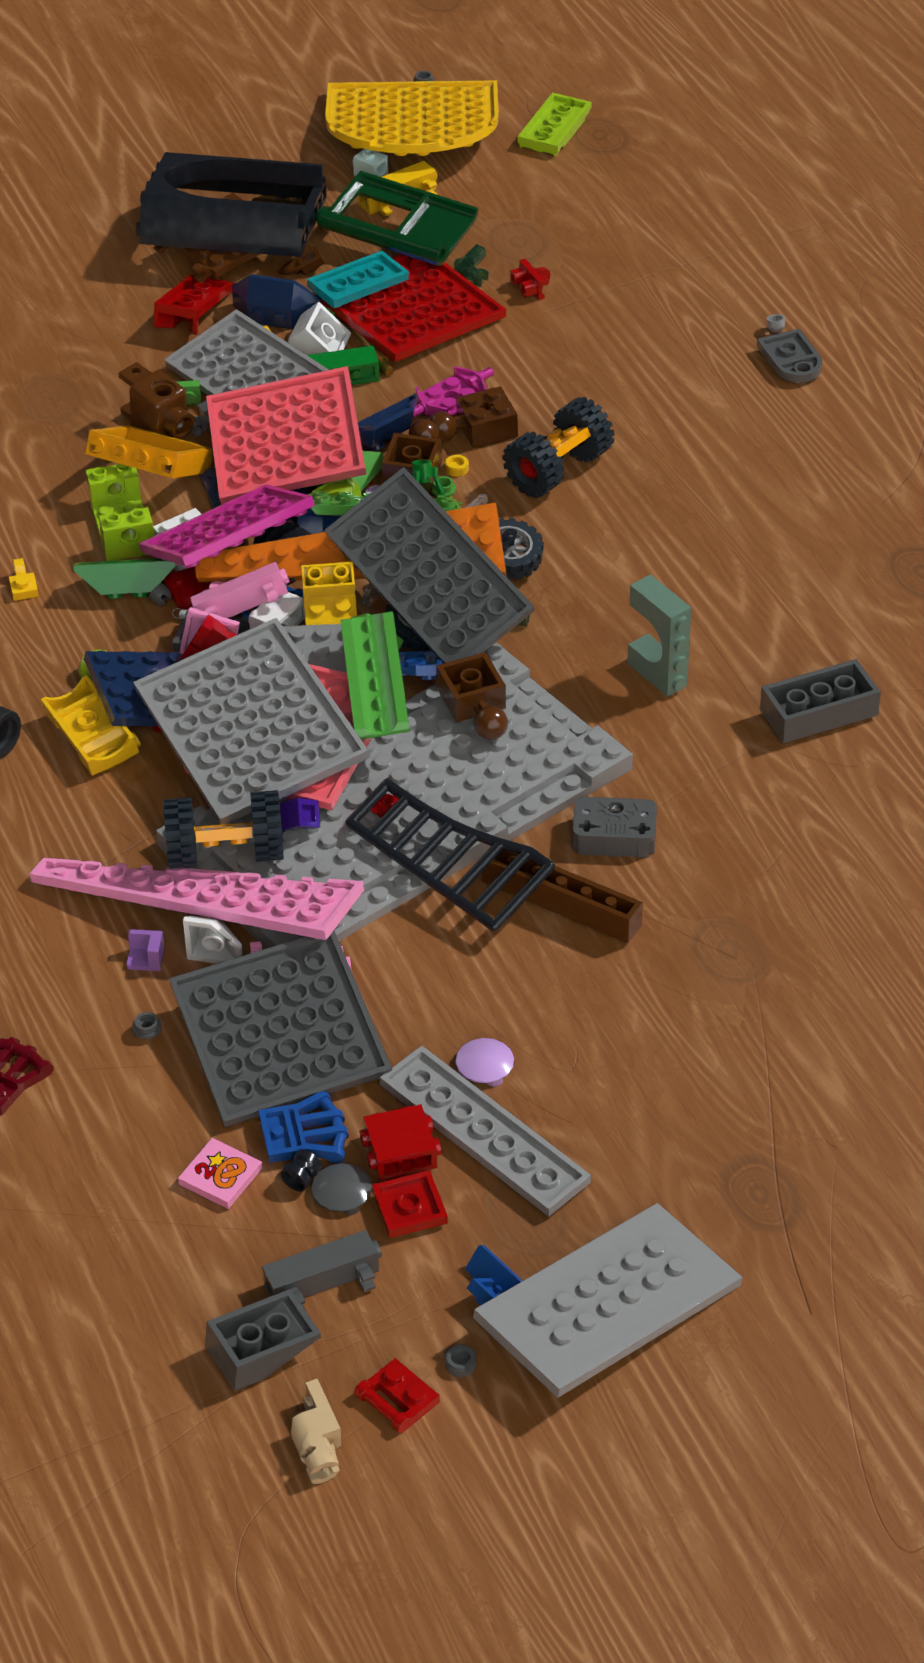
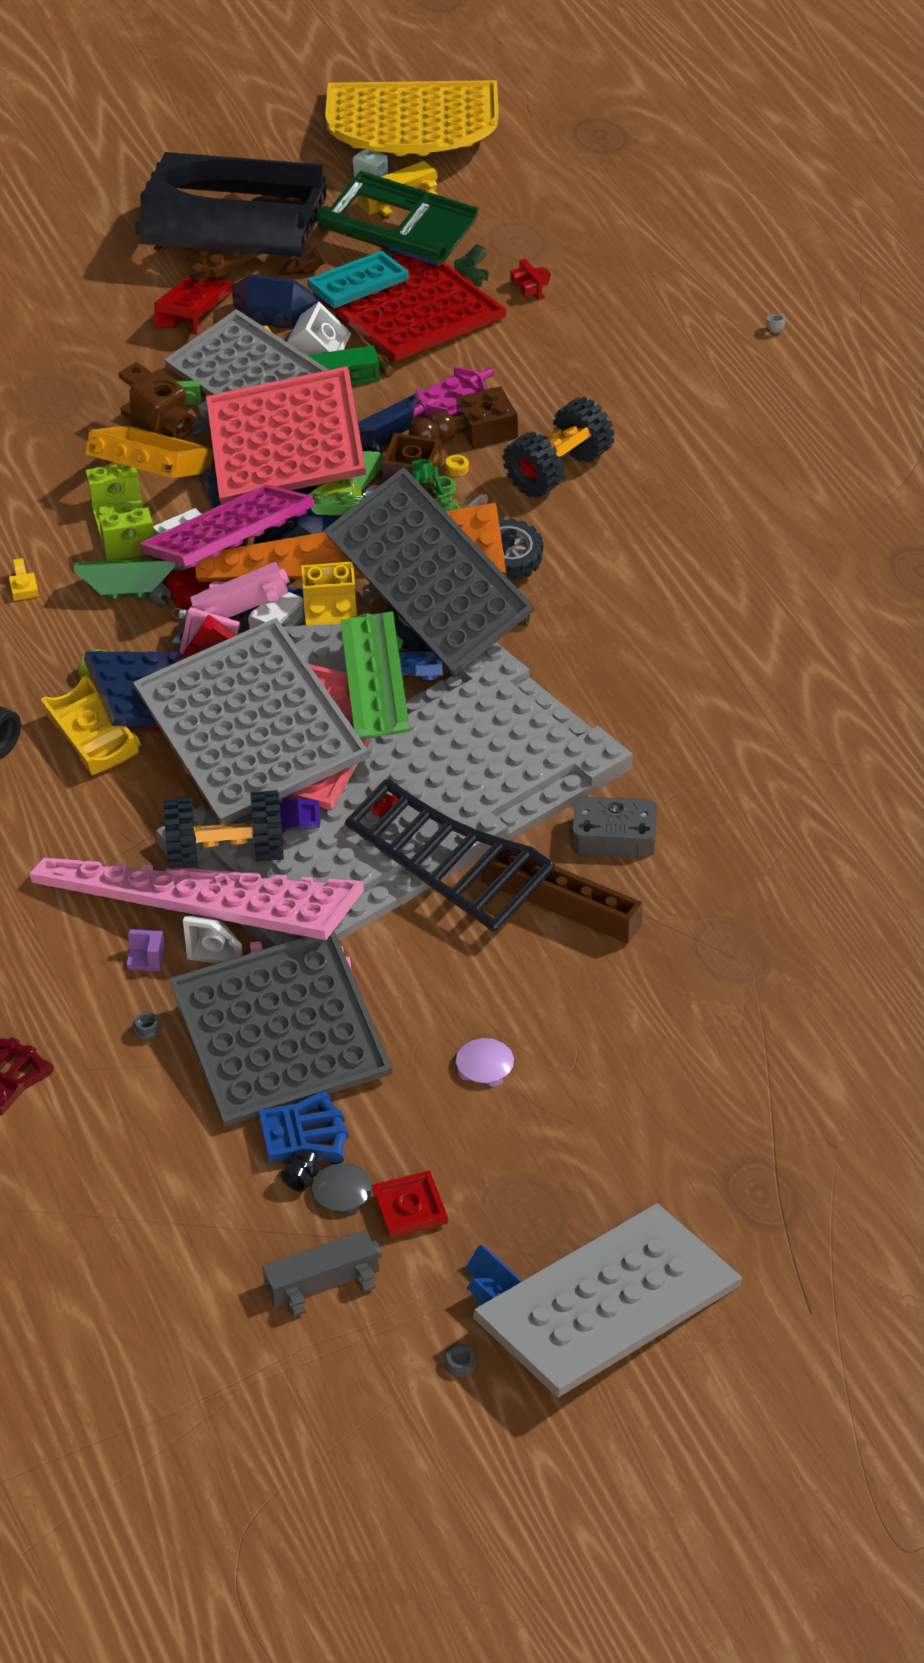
bright pink tile [178,1138,263,1209] -> none
dark grey slope [205,1289,321,1391] -> none
tan plate [291,1378,342,1484] -> none
red plate [354,1358,440,1433] -> none
red brick [359,1104,441,1181] -> none
light grey plate [380,1046,591,1217] -> none
dark grey plate [413,71,435,82] -> none
reddish brown brick [436,652,508,740] -> none
lime piece [518,92,592,156] -> none
sand green arch [628,574,691,697] -> none
dark grey plate [757,329,822,383] -> none
dark grey brick [760,659,881,743] -> none

